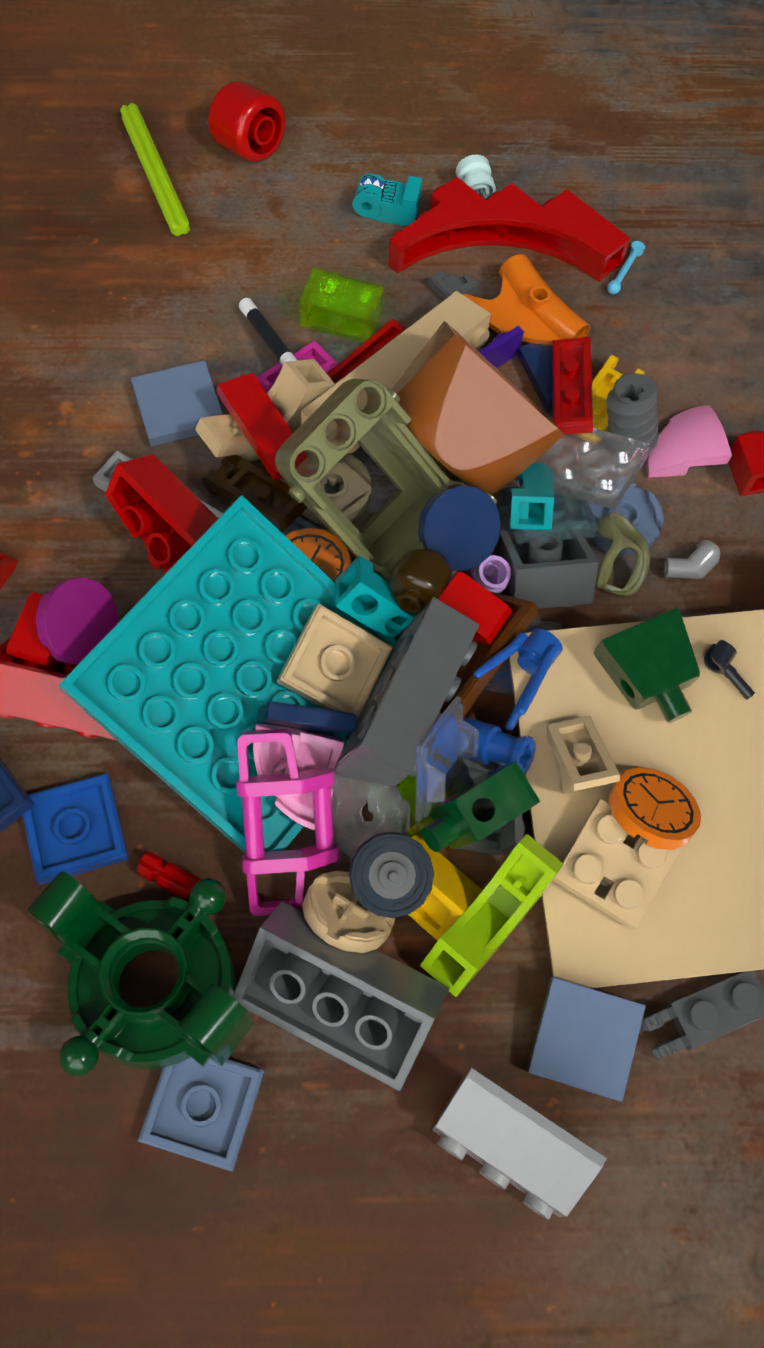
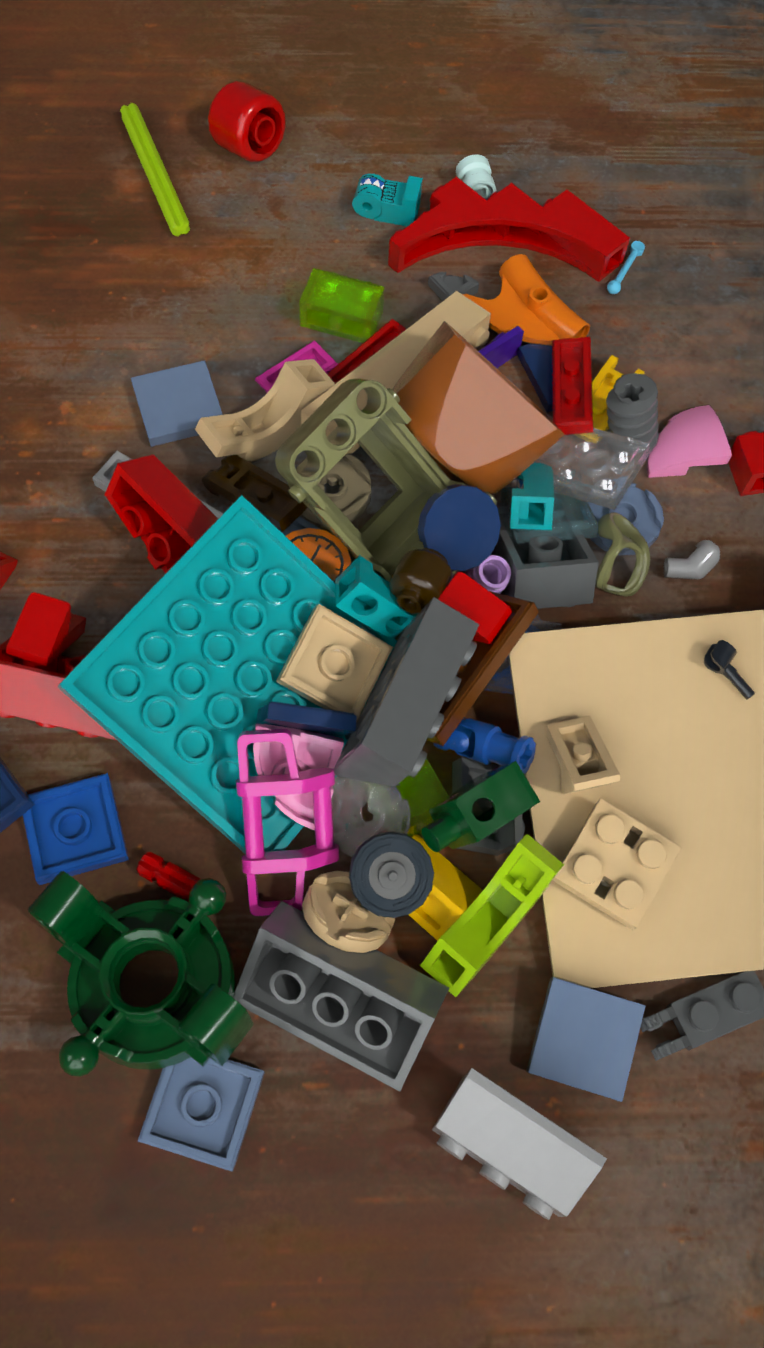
magenta tile [36,577,119,665] -> none
red tile [217,372,307,481] -> none
black bar [239,298,298,366] -> none
clear piece [415,696,479,822] -> none
blue plant [474,628,563,730] -> none
dark green torso [594,608,700,723] -> none
orange tile [609,767,701,850] -> none

